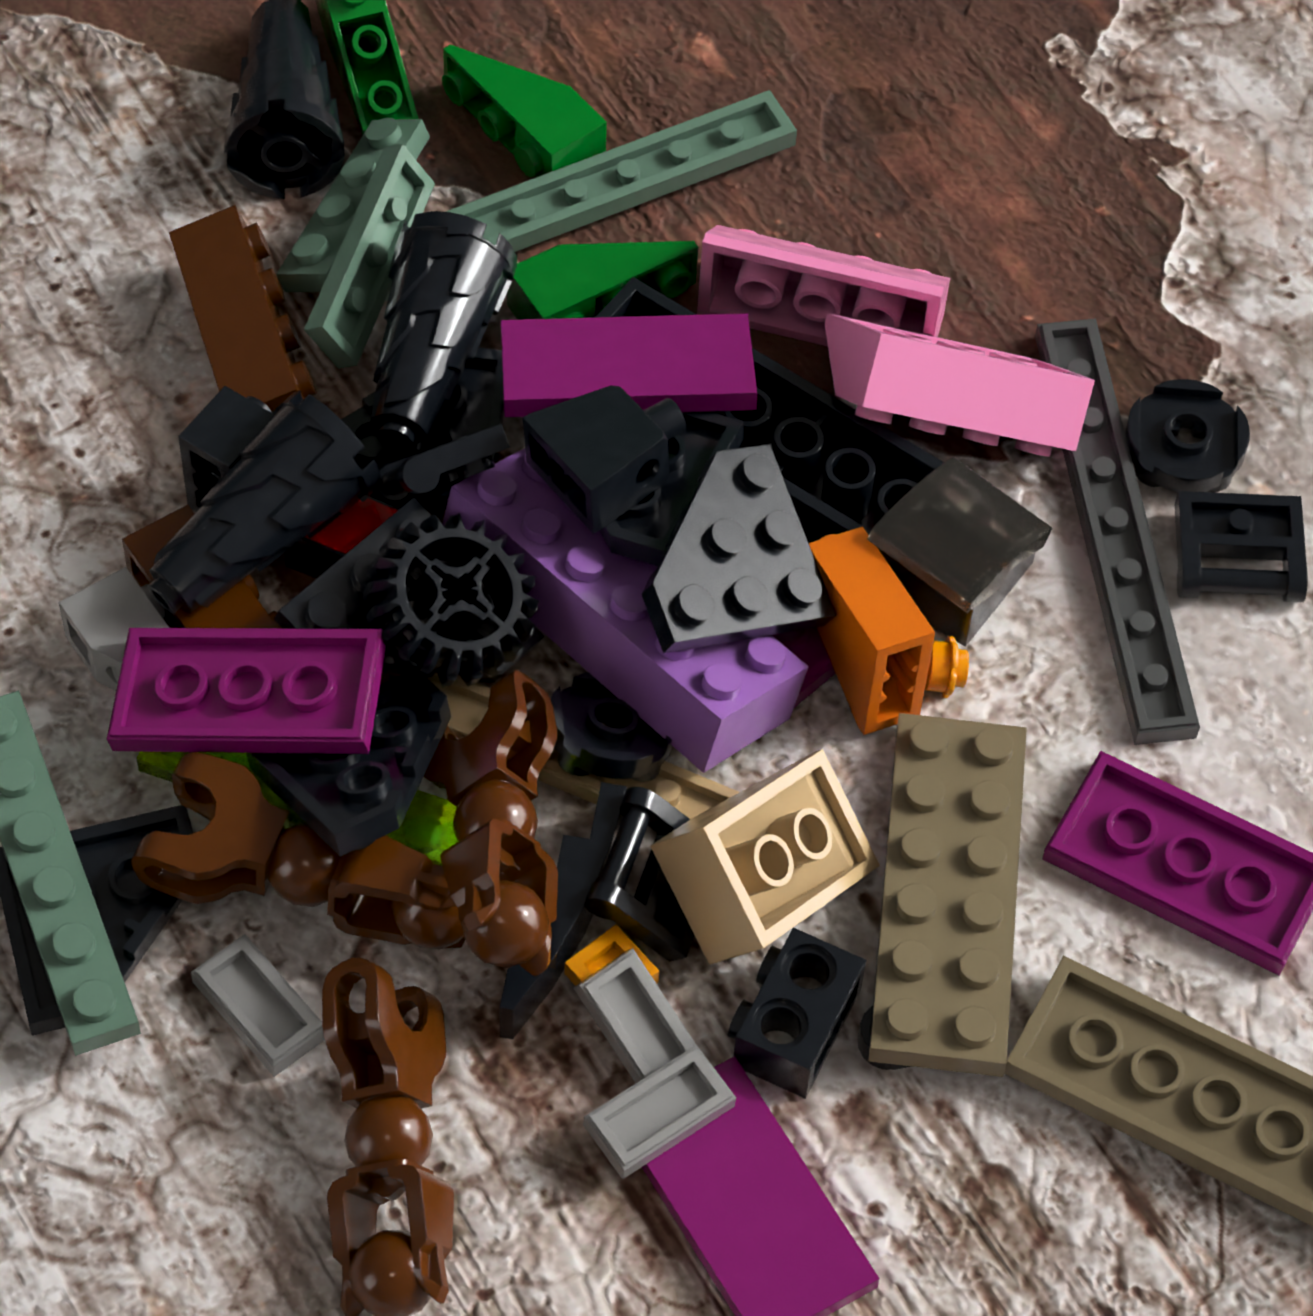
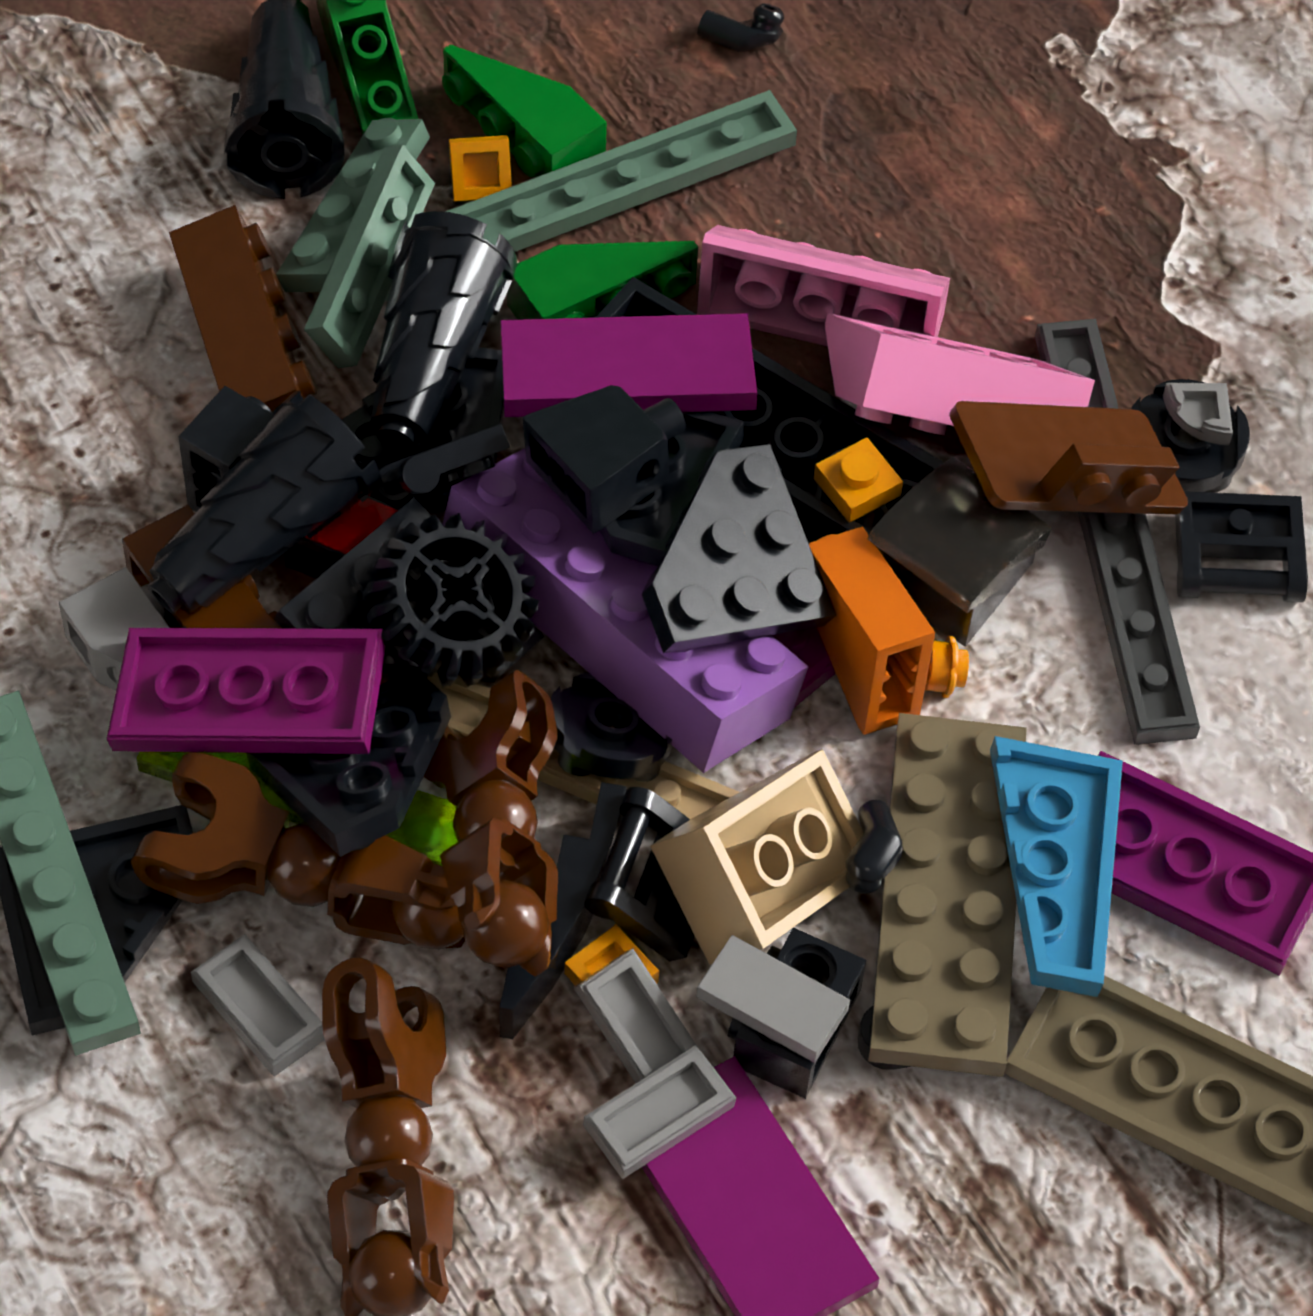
none -> light orange plate [449,135,512,201]
none -> light grey tile [696,935,850,1063]
none -> black arm [697,3,784,52]
none -> light orange plate [813,437,903,523]
none -> black arm [846,800,903,894]
none -> reddish brown bracket [949,401,1188,515]
none -> dark azure wing [990,736,1123,997]
none -> light grey tile [1163,383,1233,445]

